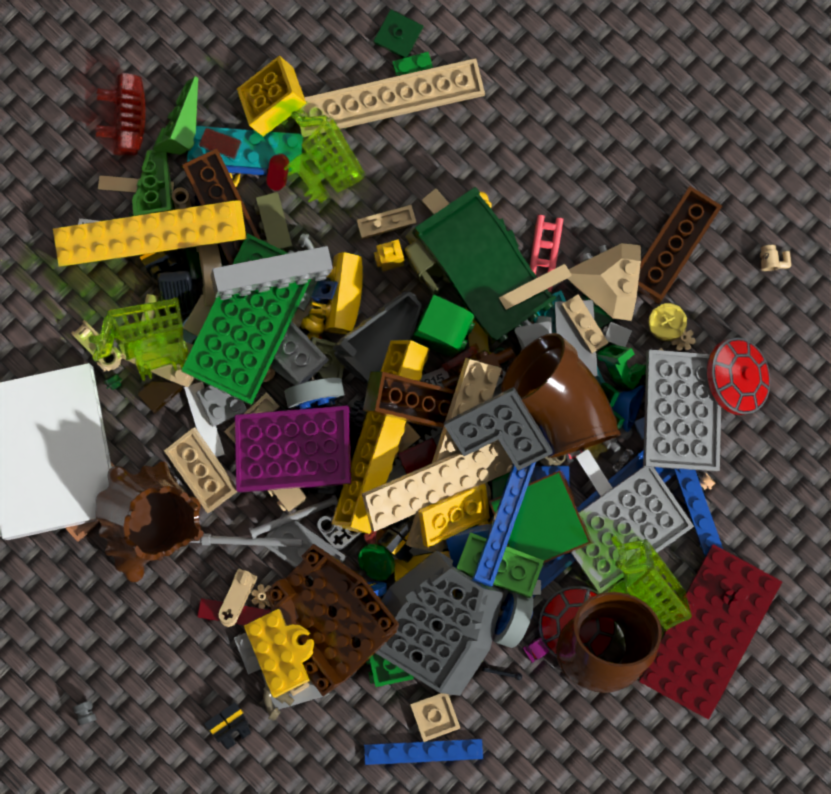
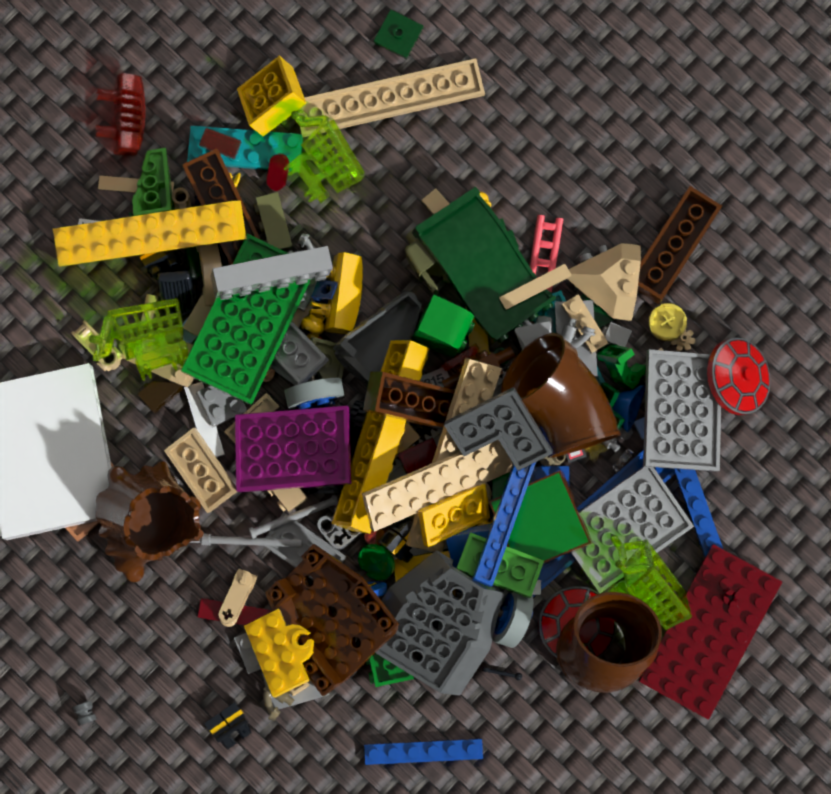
dark green plate [104,374,122,390] -> none
bright green wedge [153,76,198,155] -> none
blue bar [225,165,268,176] -> none
tan plant [251,584,271,609] -> none
tan plate [357,205,416,239] -> none
yellow brick [374,239,404,272] -> none
green plate [393,52,433,76] -> none
tan plate [410,693,460,742] -> none
magenta leg [523,637,549,663] -> none
white sticker [576,449,612,496] -> none
light nougat plate [698,472,715,490] -> none
tan piece [760,245,791,271] -> none
none -> light grey plant [561,318,595,348]

